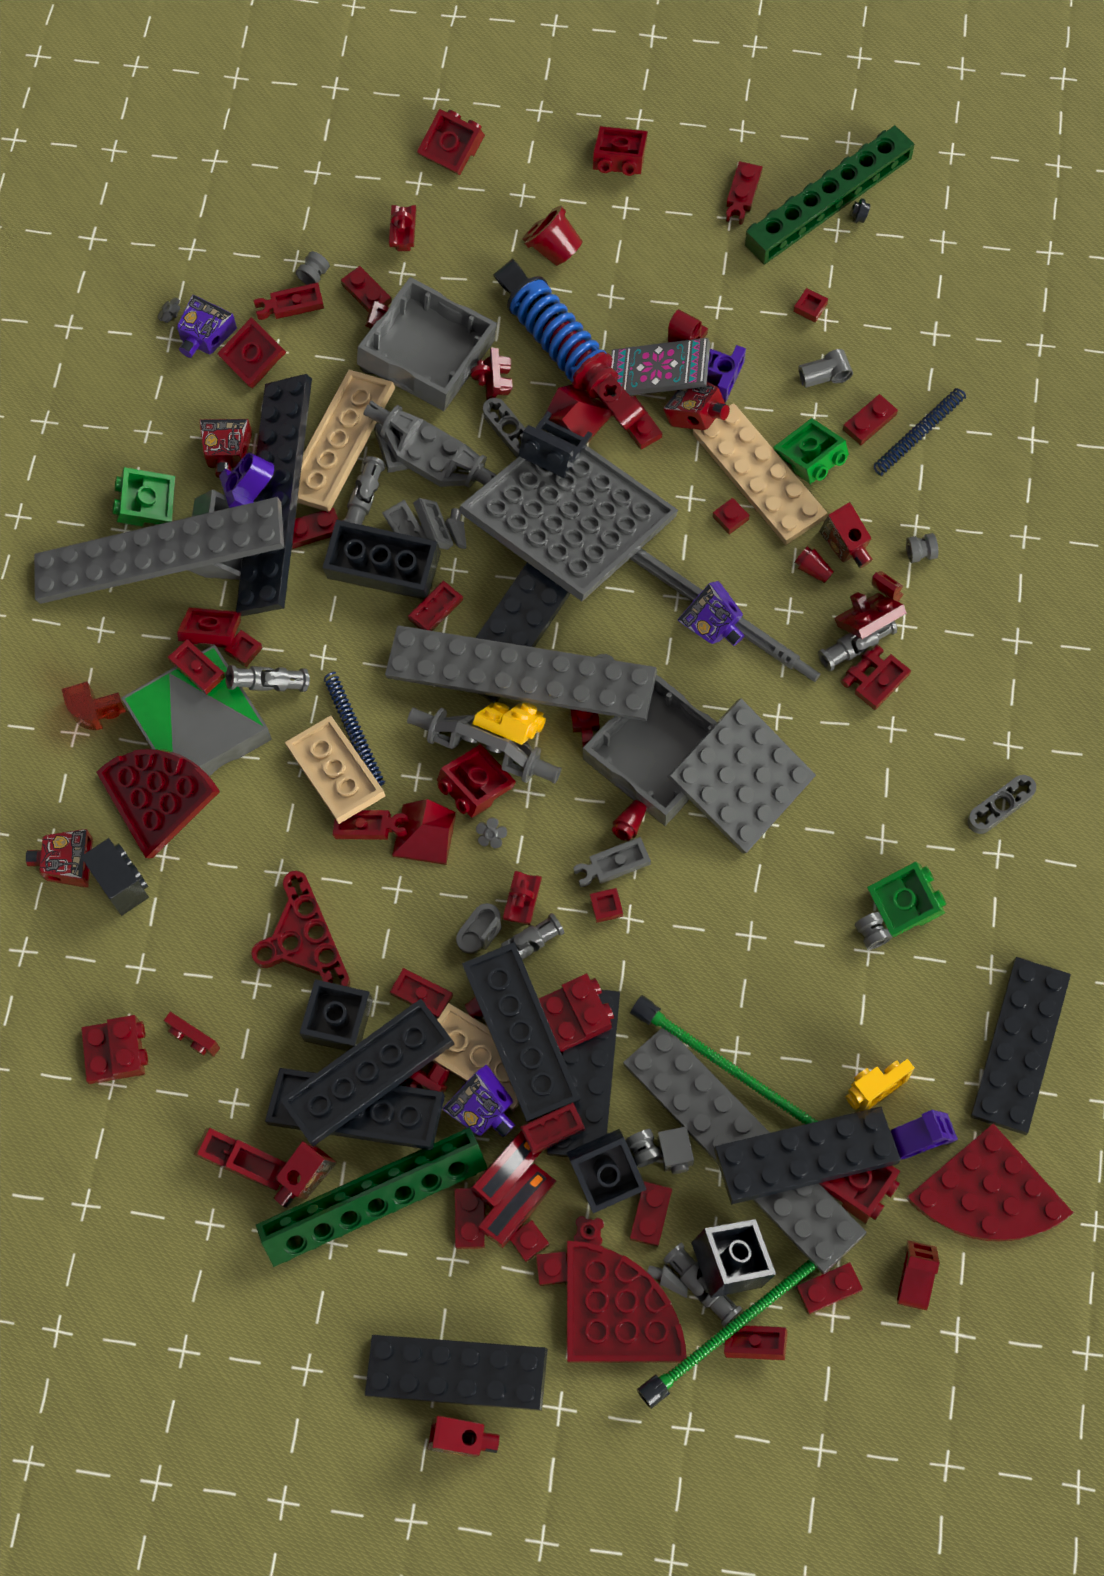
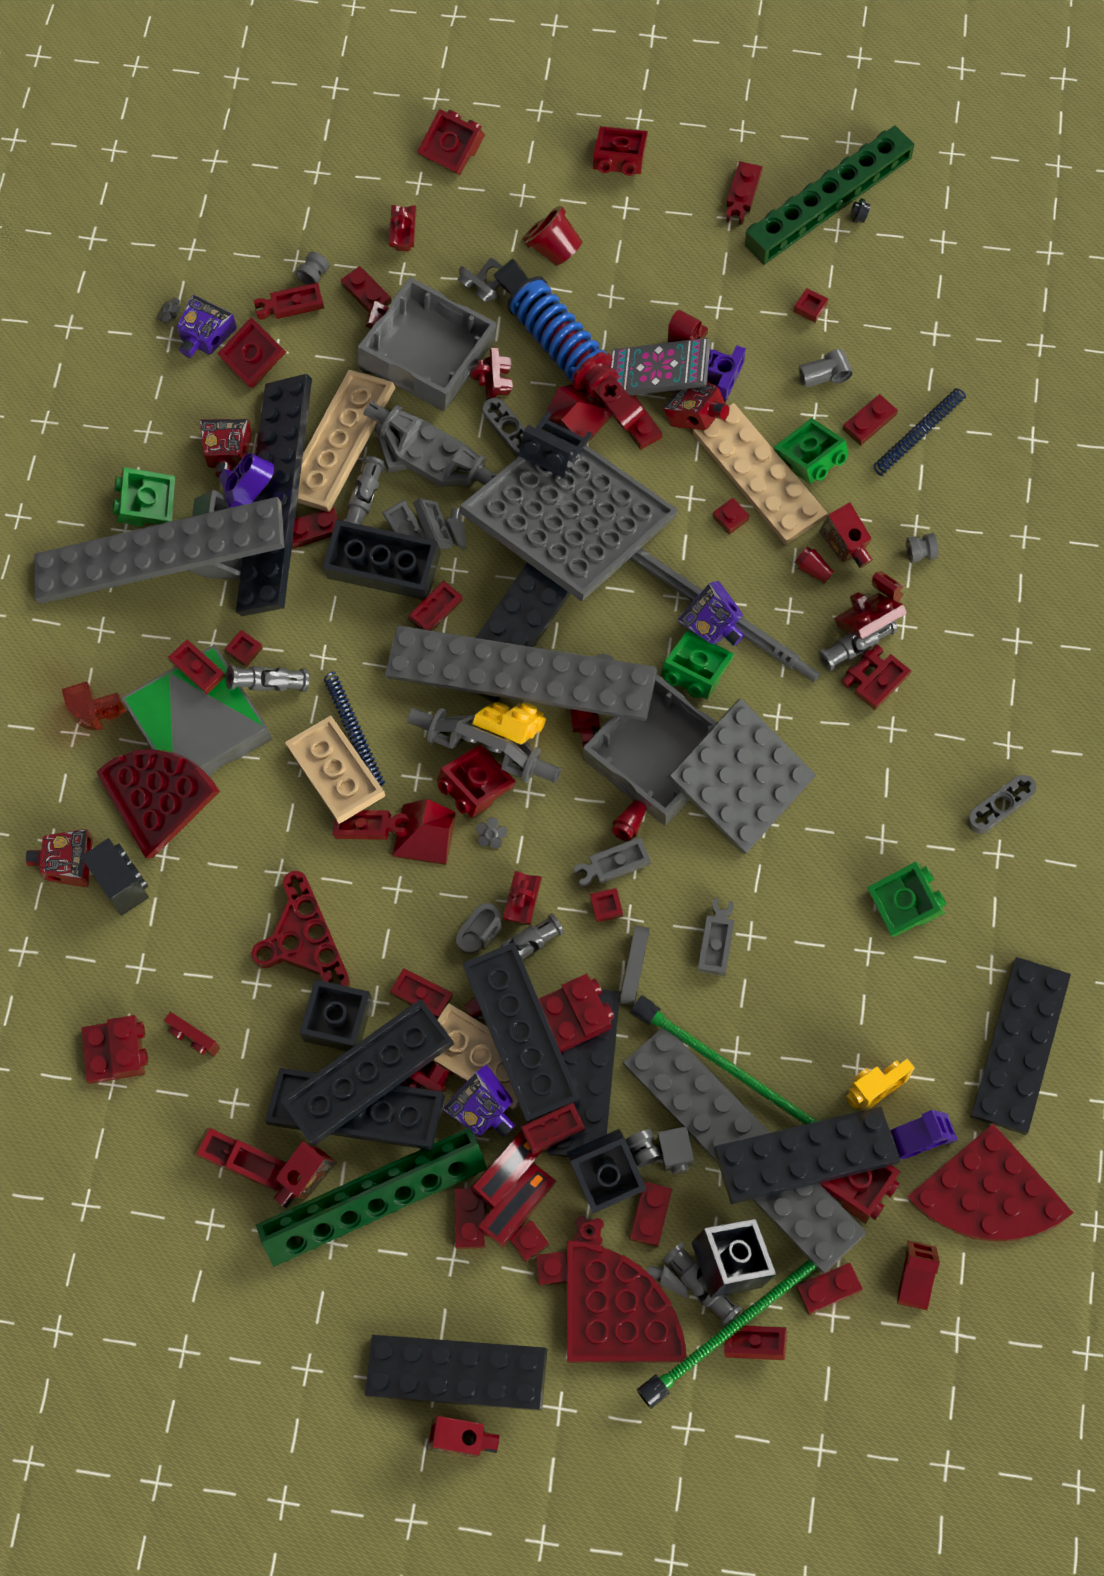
dark red hinge [177,607,241,648] -> none
dark grey wheel [854,912,892,950] -> none
none -> dark grey bracket [457,258,502,303]
none -> dark grey beam [620,925,650,1006]
none -> green plate [660,630,734,700]
none -> dark grey plate [698,898,735,976]

